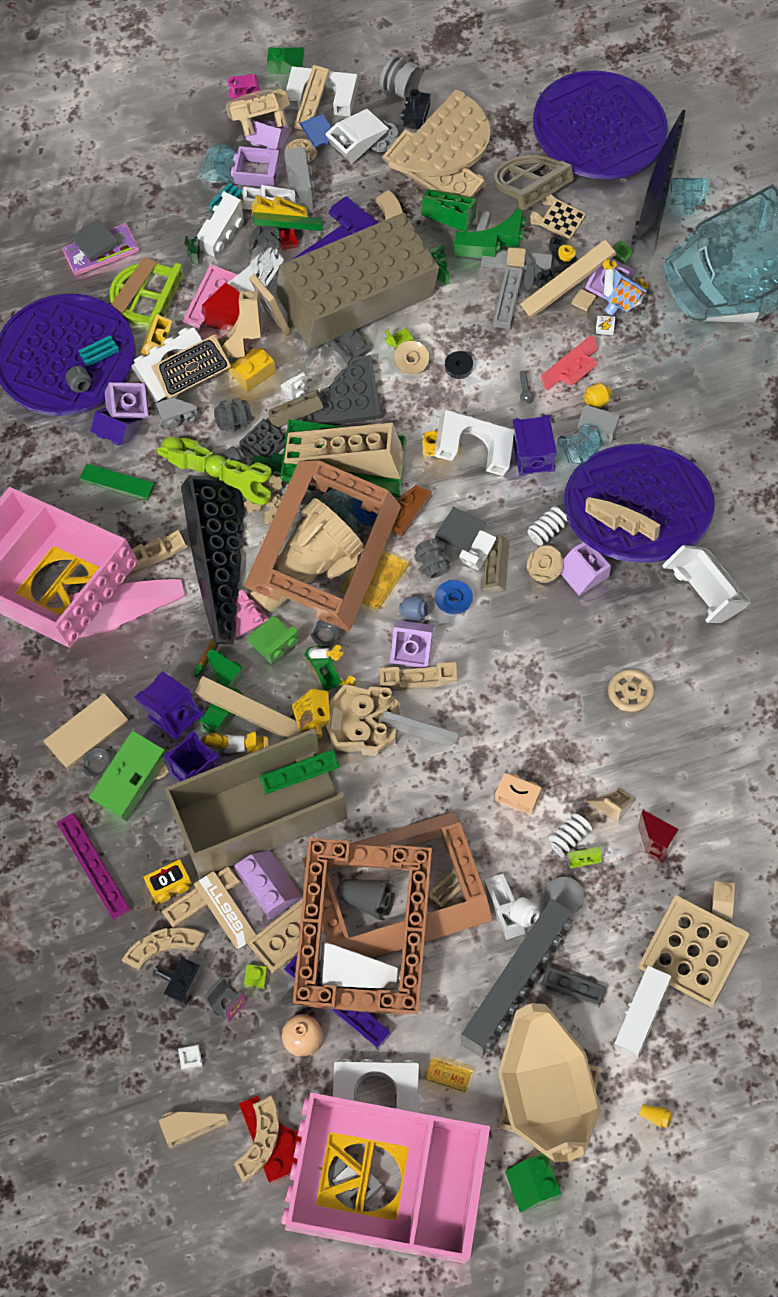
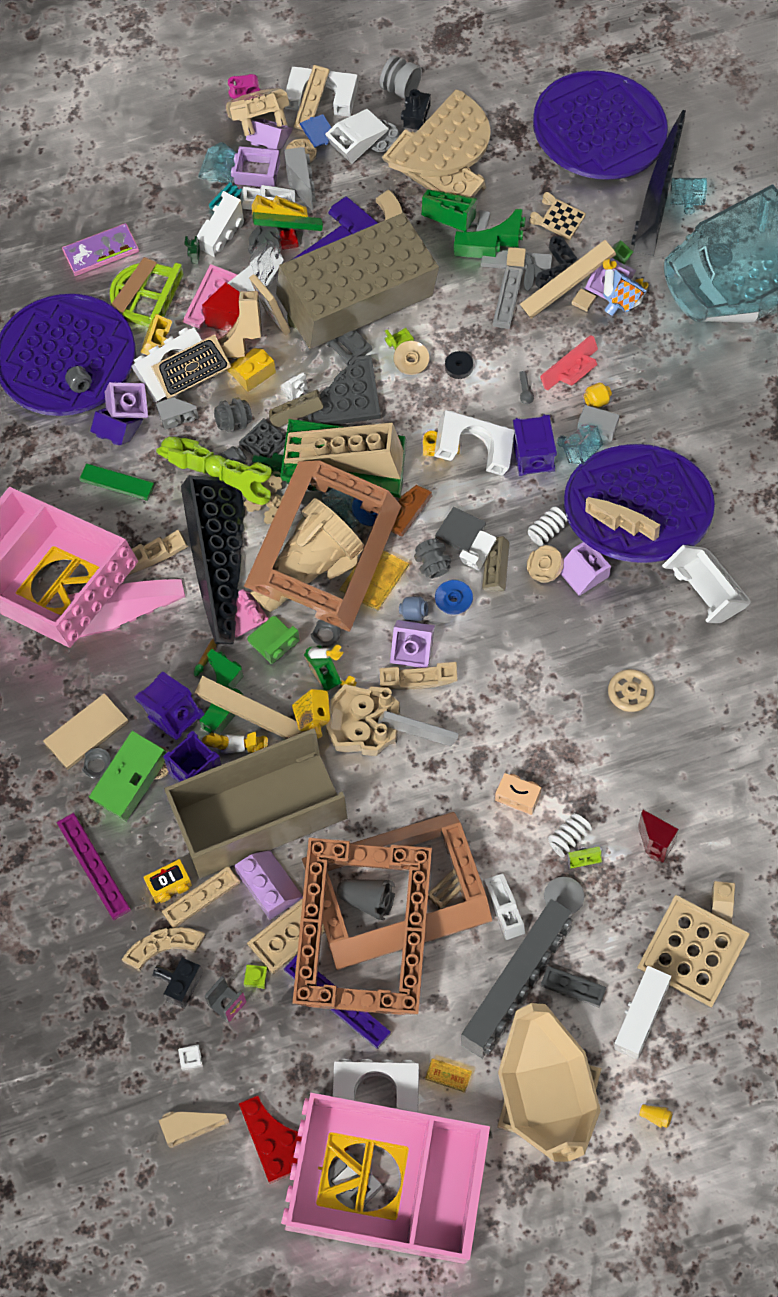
dark grey tile [70,219,119,262] -> none
teal tile [79,336,119,367] -> none
tan sticker [194,871,256,949] -> none
tan tile [233,1095,279,1184] -> none
green tile [259,749,340,795] -> none
green slope [267,46,304,75] -> none
light nougat cylinder [281,1014,323,1057] -> none
white slope [320,941,400,989] -> none
green slope [428,246,449,285] -> none
dark tan window [494,154,573,210] -> none
green slope [505,1154,561,1213] -> none
white head [509,897,540,928] -> none
yellow plate [558,245,576,261] -> none
tan slope [586,788,636,823] -> none
white tile [596,315,615,335] -> none

